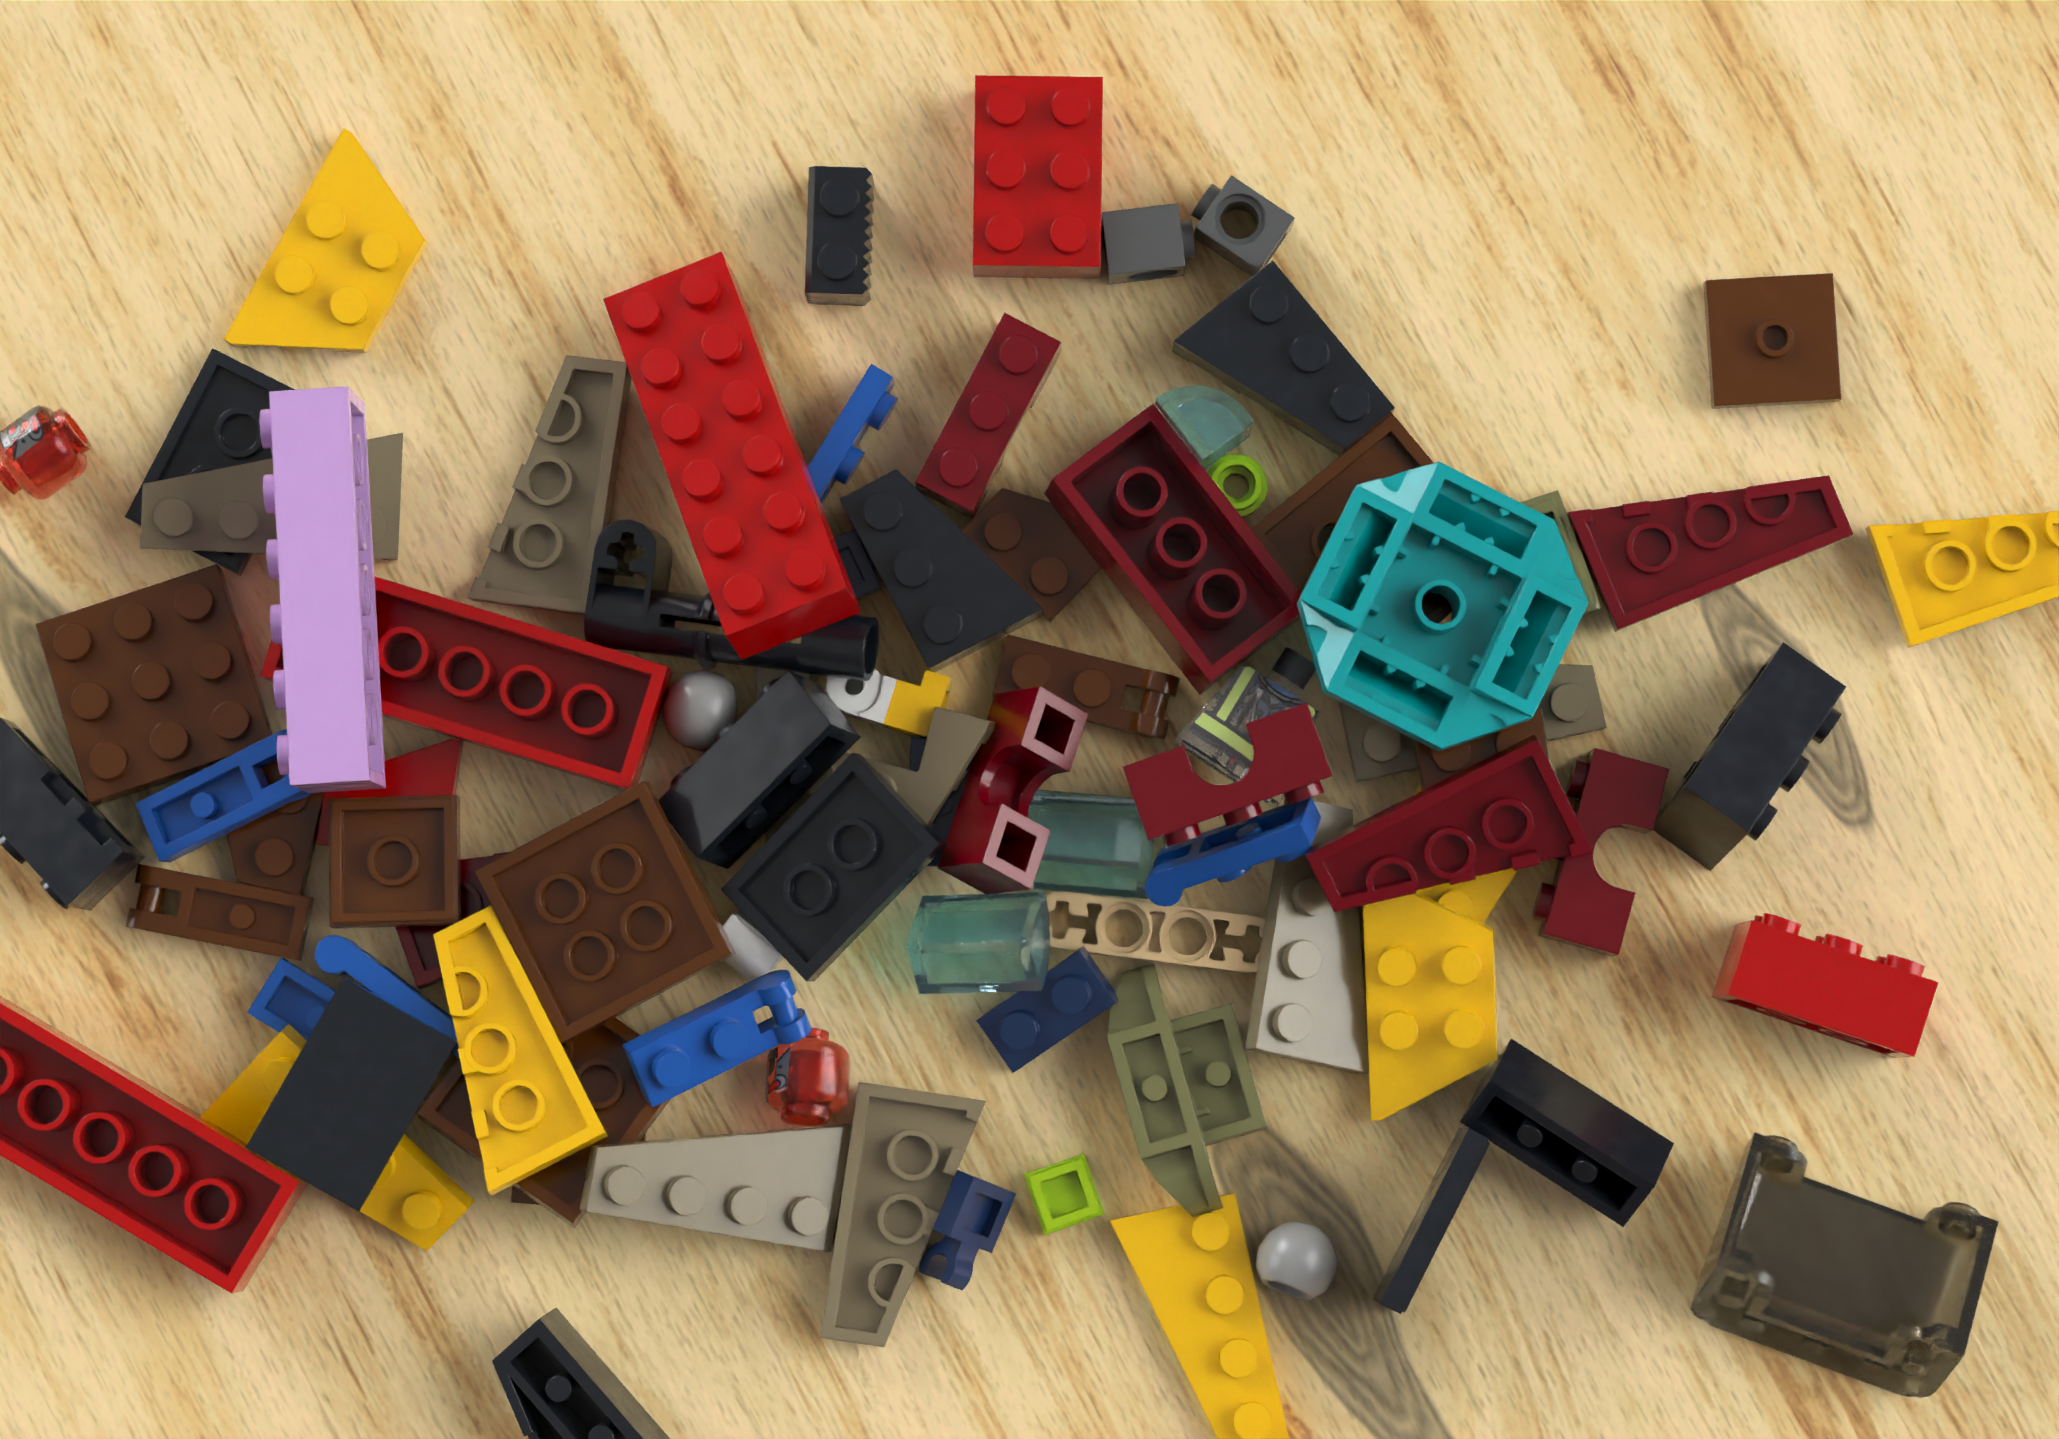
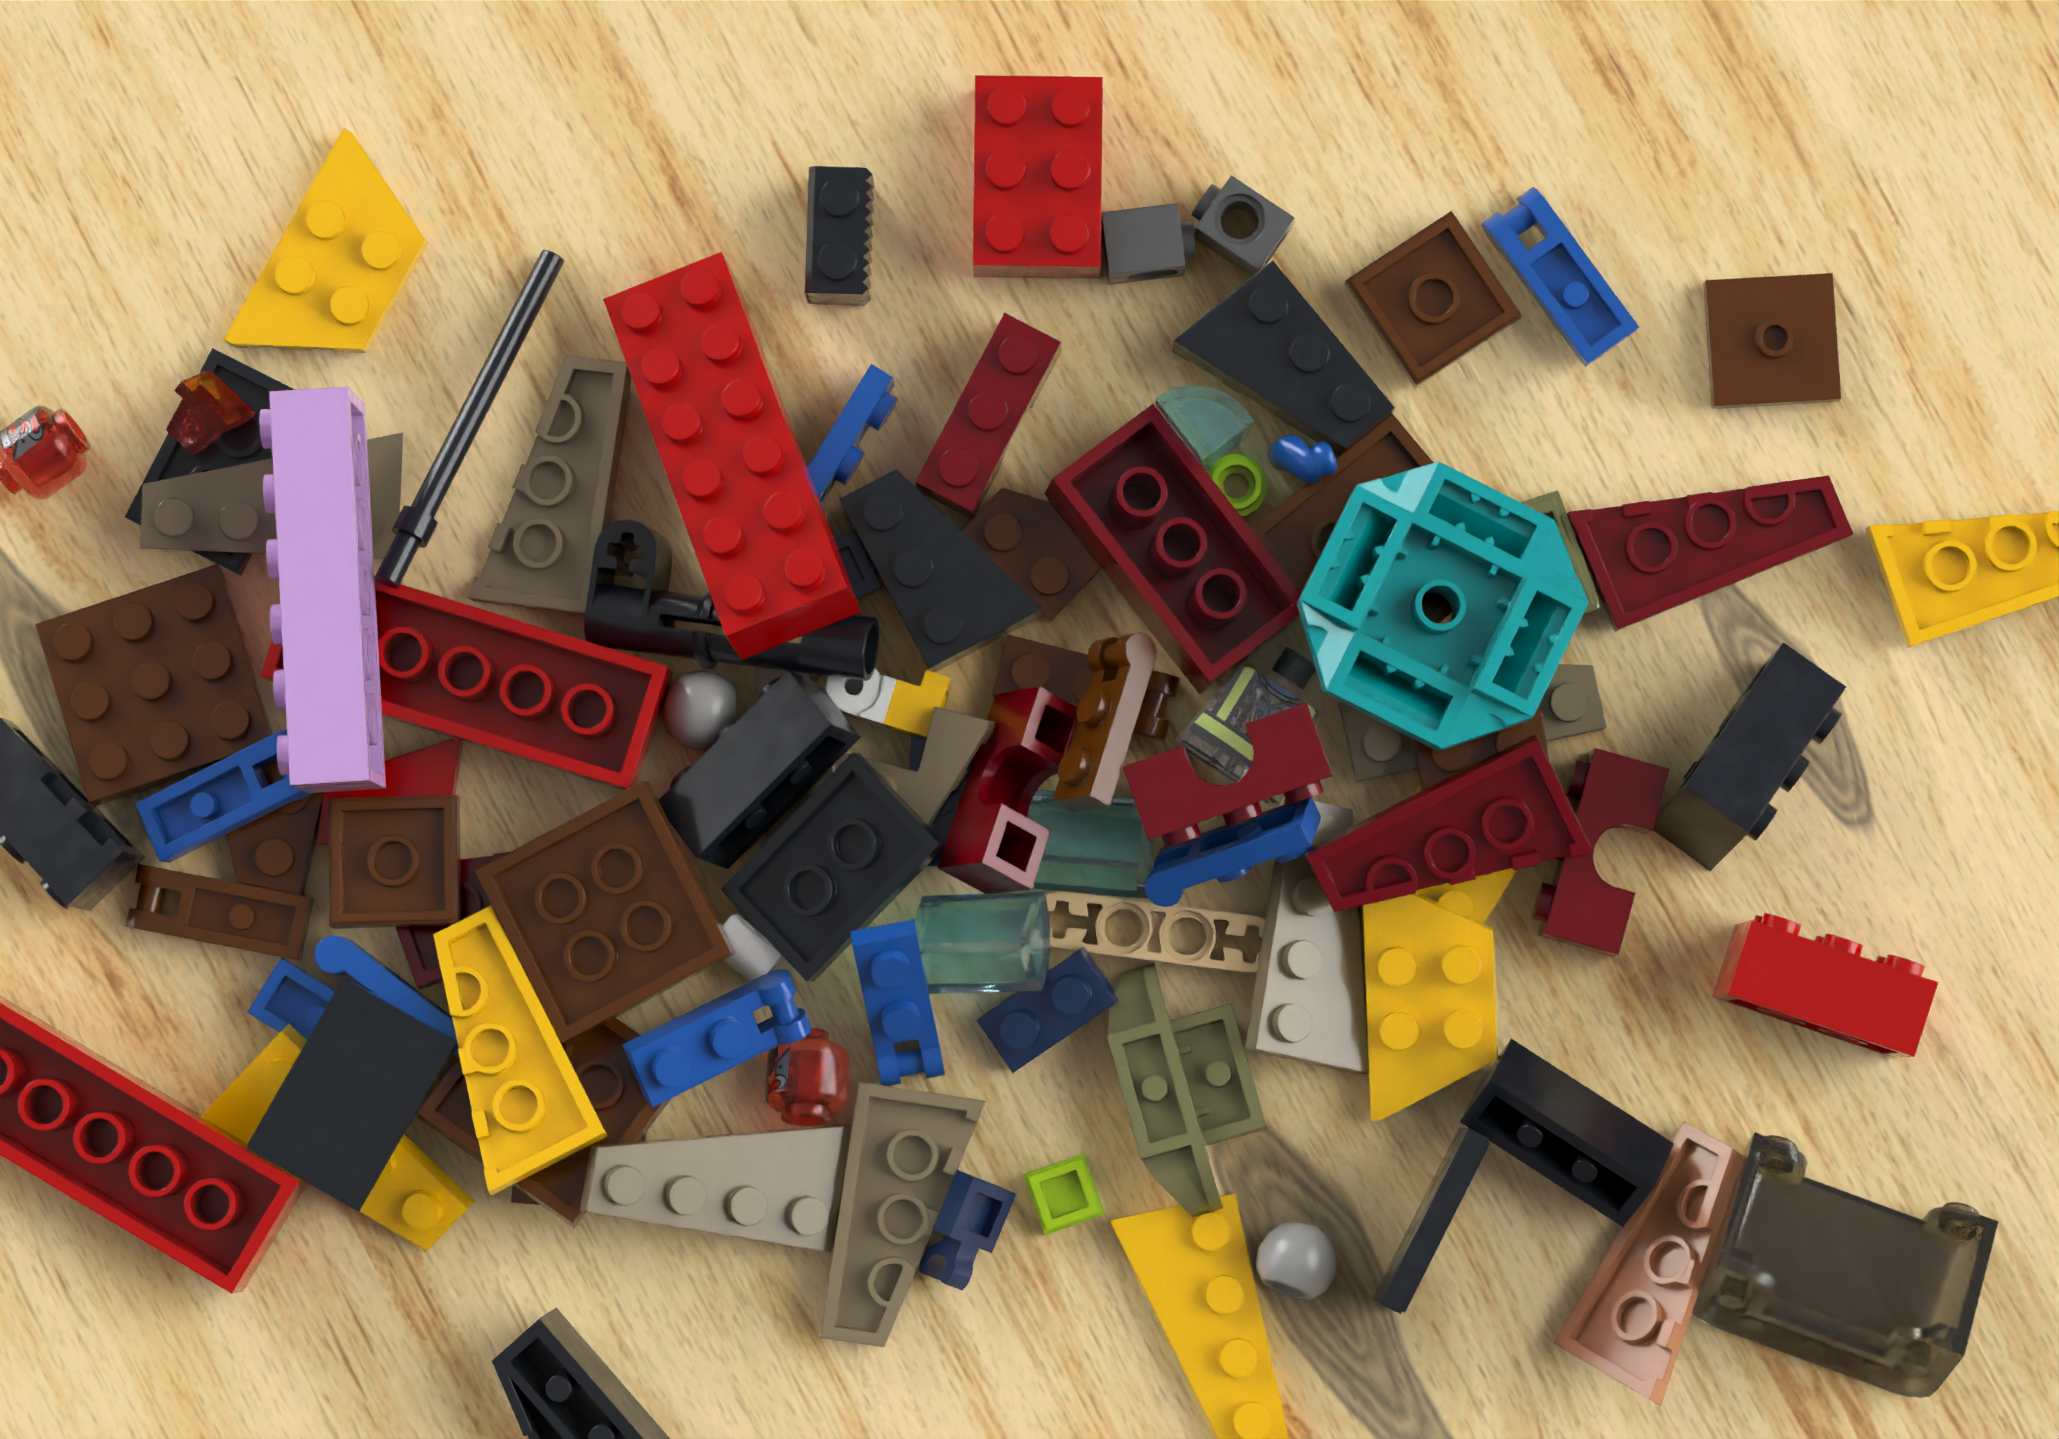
none -> clear red brick [166,369,255,455]
none -> black bar [375,250,564,589]
none -> blue plate [850,919,945,1086]
none -> reddish brown plate [1052,632,1157,812]
none -> blue arm [1268,435,1338,484]
none -> reddish brown plate [1345,211,1522,388]
none -> blue plate [1481,187,1639,367]
none -> nougat wing [1553,1122,1743,1407]

